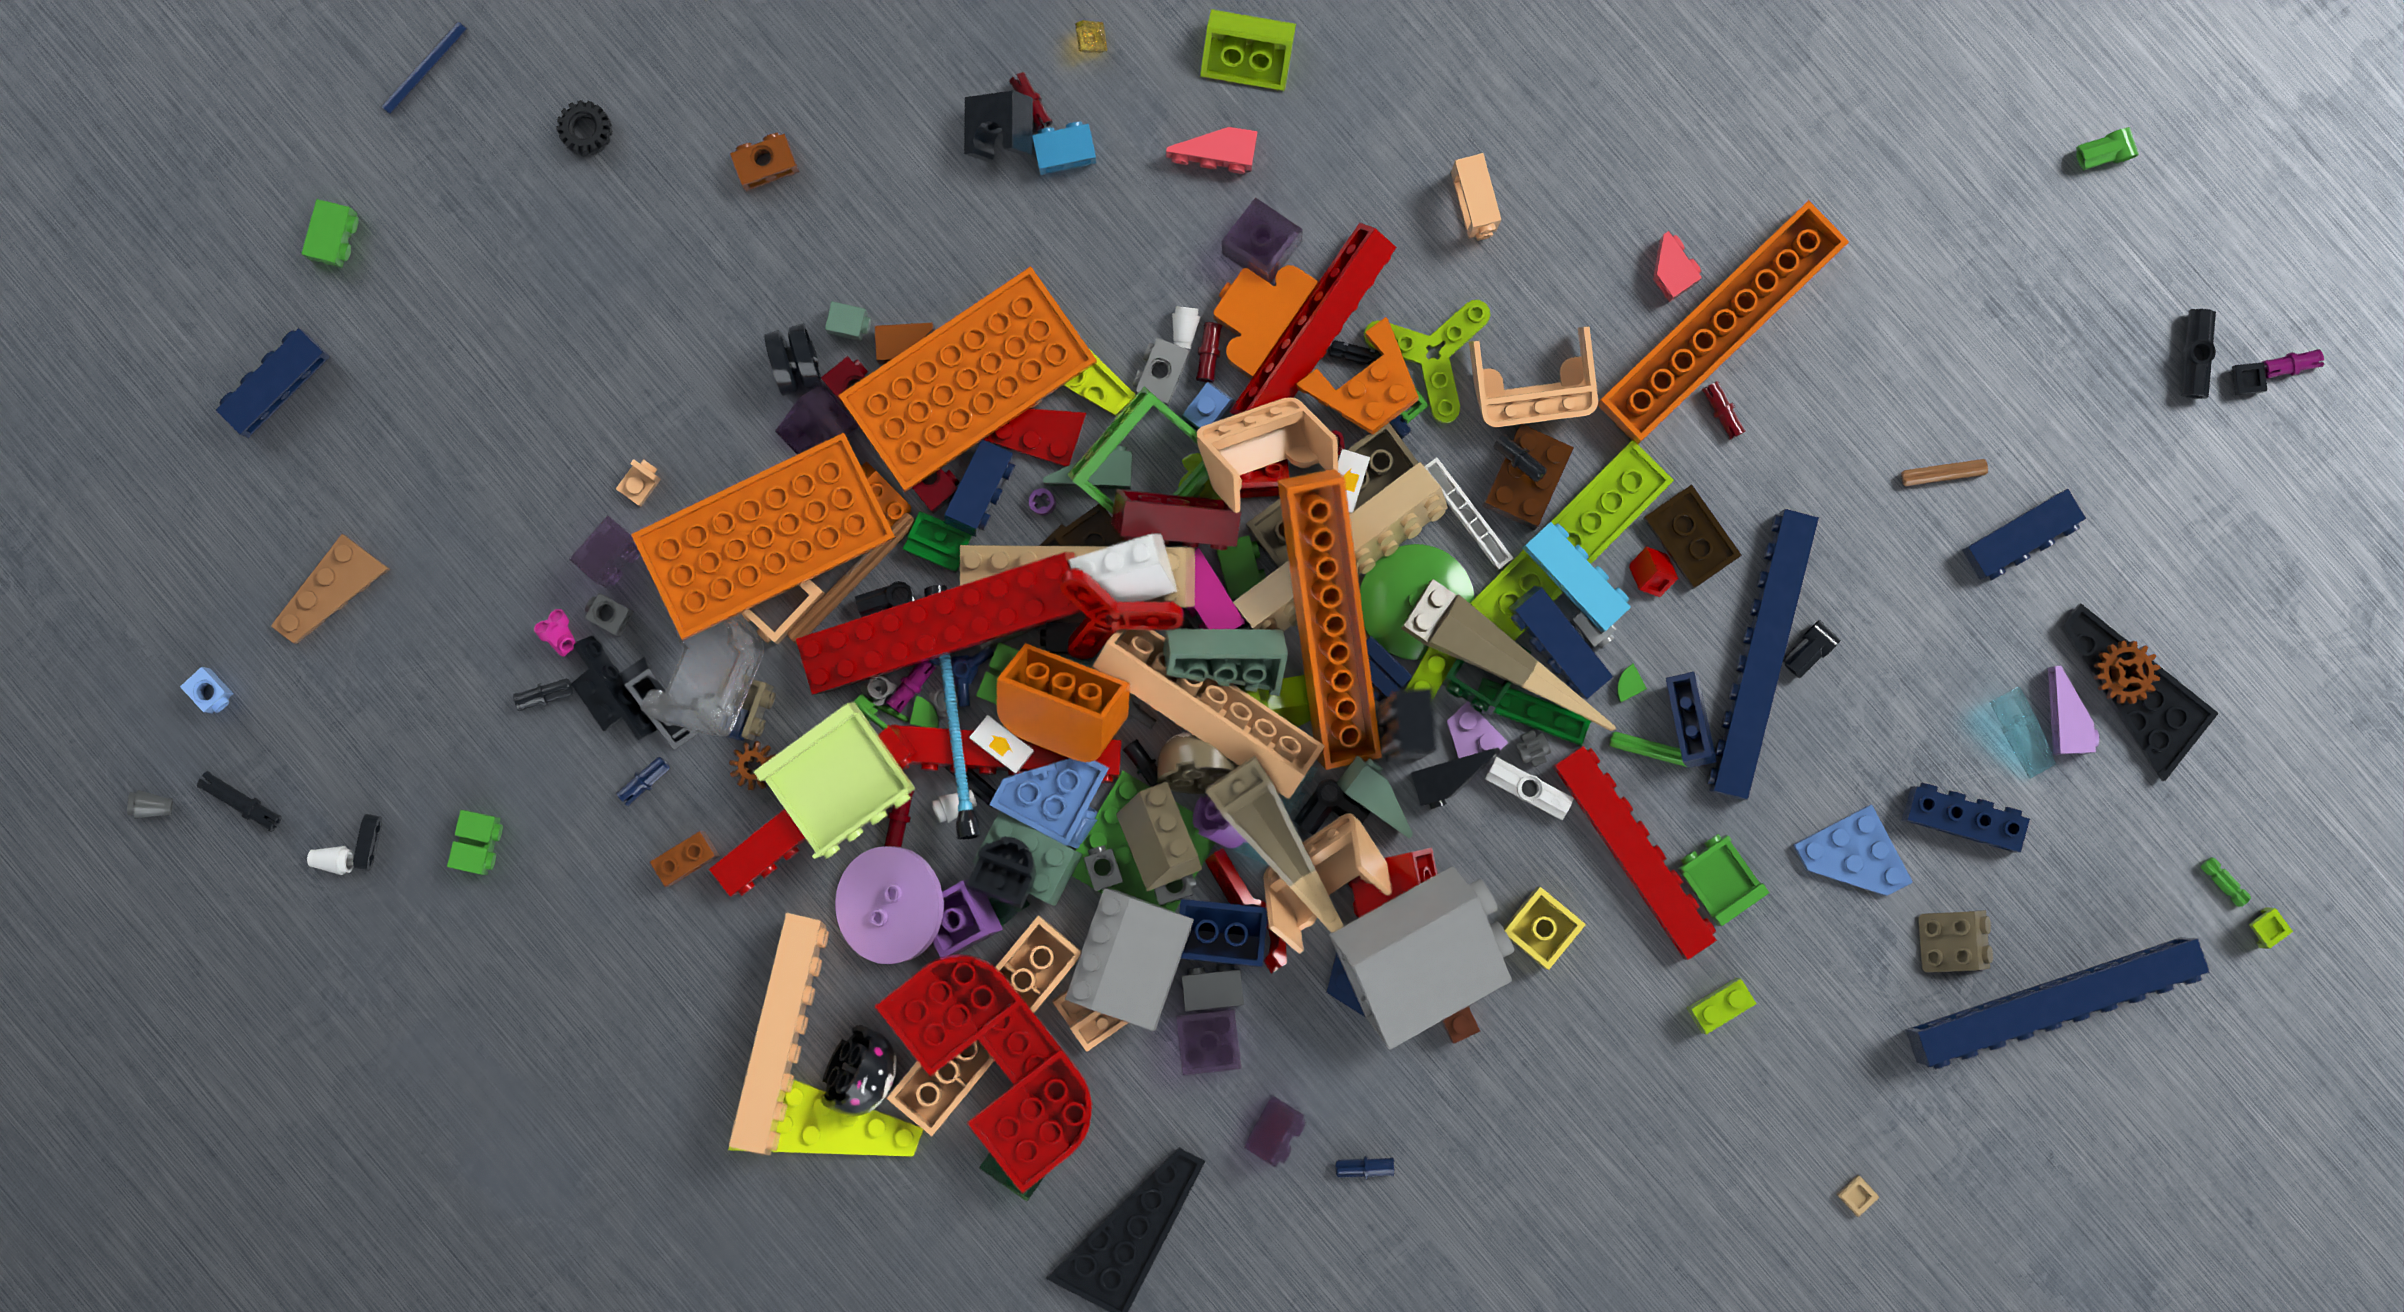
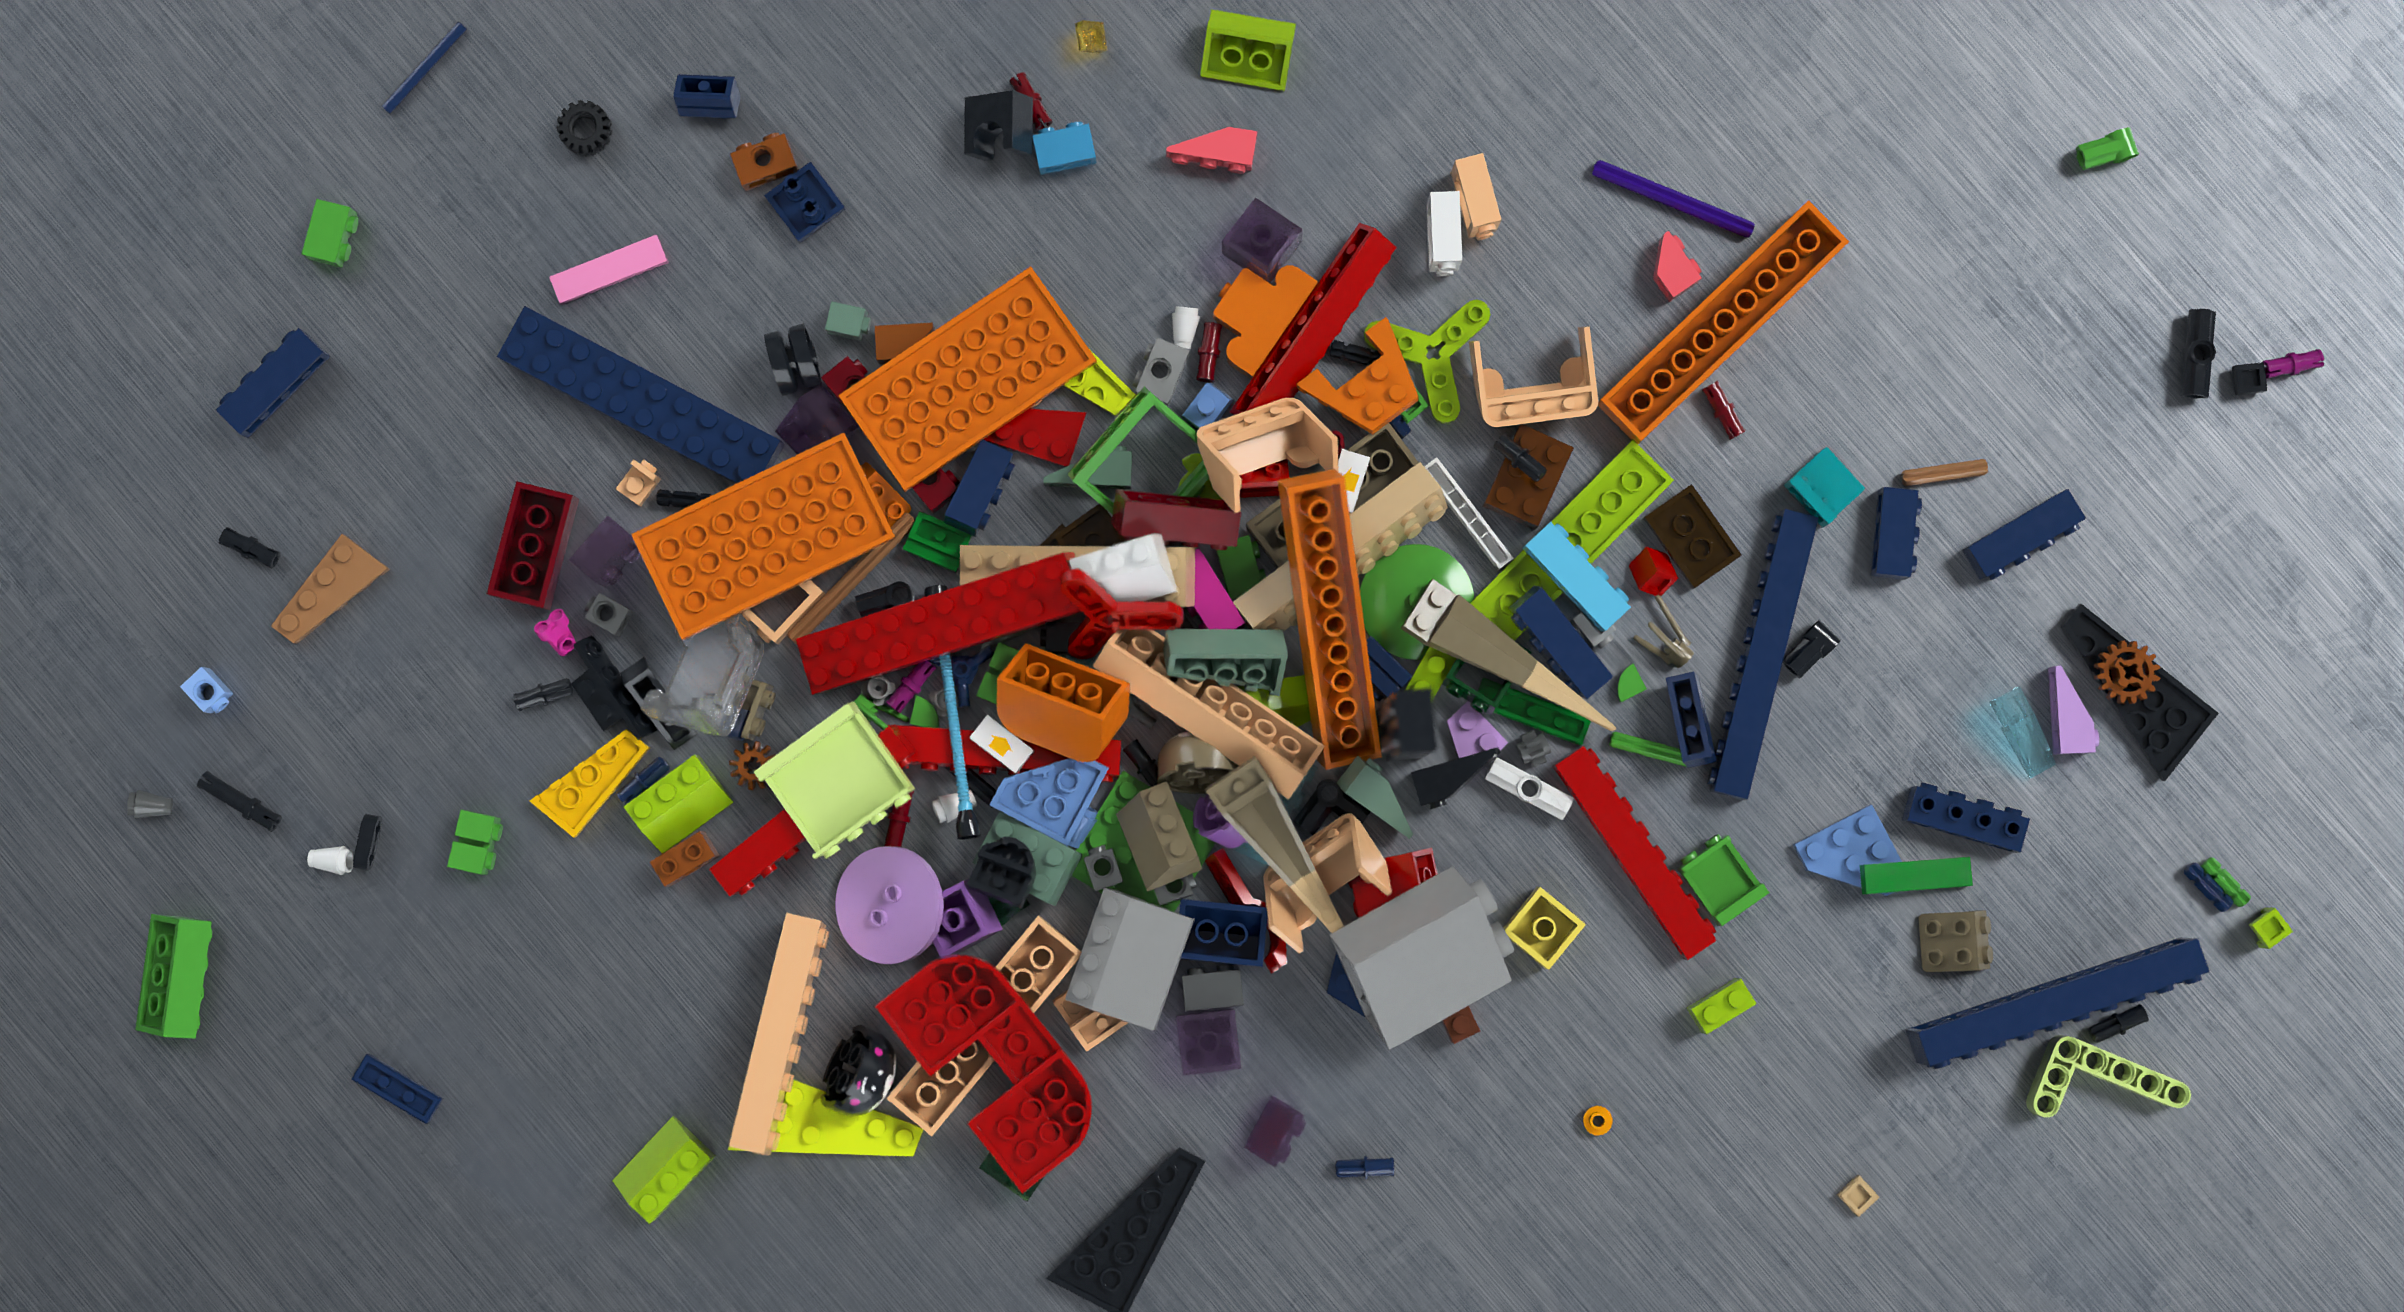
medium lavender bush [1029,488,1056,515] -> none
none -> bright green slope [135,914,212,1039]
none -> black pin [219,527,280,569]
none -> dark blue tile [351,1054,444,1124]
none -> dark red brick [487,481,579,611]
none -> dark blue brick [497,306,785,484]
none -> yellow wing [529,729,650,838]
none -> bright pink tile [549,234,669,305]
none -> lime slope [612,1116,716,1224]
none -> lime slope [624,754,734,854]
none -> black axle [656,489,712,508]
none -> dark blue brick [673,74,740,118]
none -> dark blue plate [764,161,846,243]
none -> white window [1426,191,1462,276]
none -> light orange plate [1583,1106,1613,1135]
none -> dark purple axle [1592,160,1755,238]
none -> dark tan plant [1633,595,1694,668]
none -> teal bracket [1783,447,1865,528]
none -> green tile [1860,857,1973,894]
none -> dark blue brick [1871,487,1922,579]
none -> yellowish green beam [2026,1035,2191,1118]
none -> black axle [2089,1004,2149,1043]
none -> dark blue axle [2184,862,2234,912]

